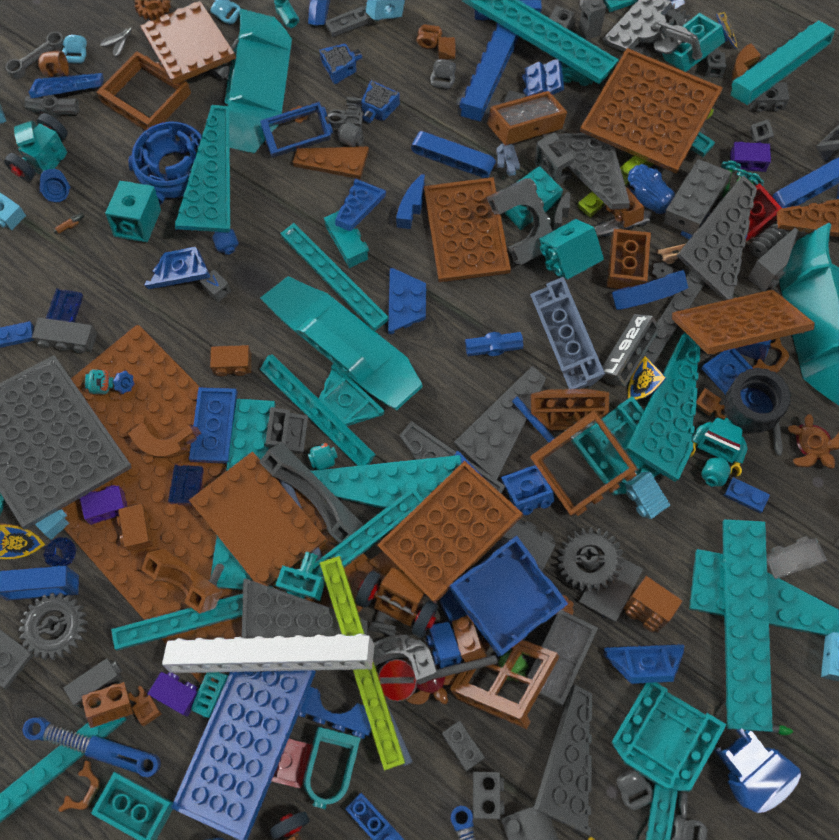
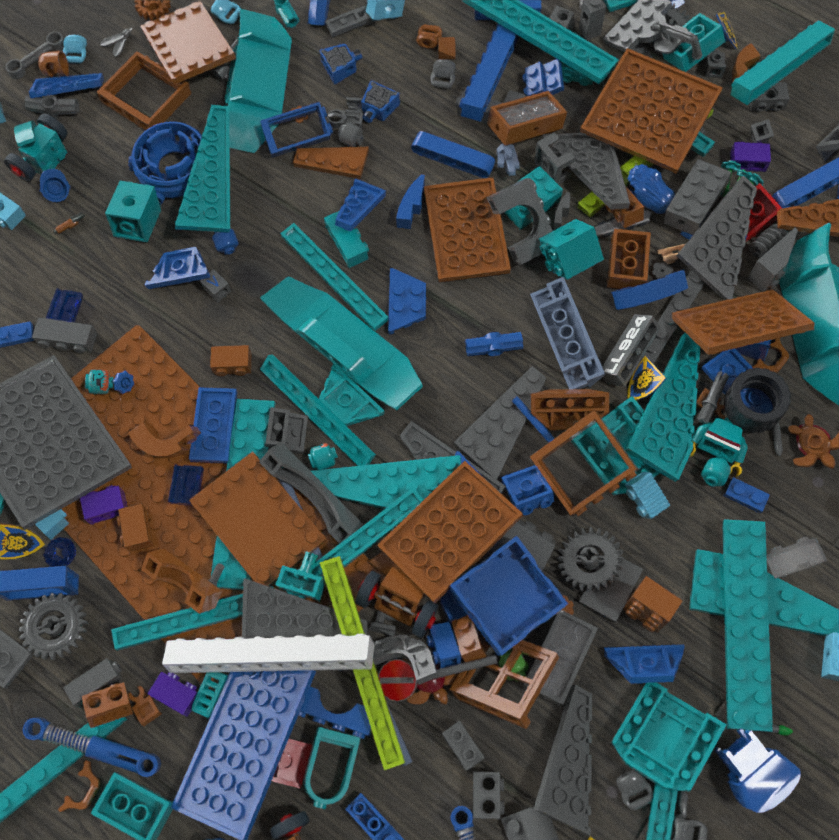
none -> dark grey axle [697,372,729,424]

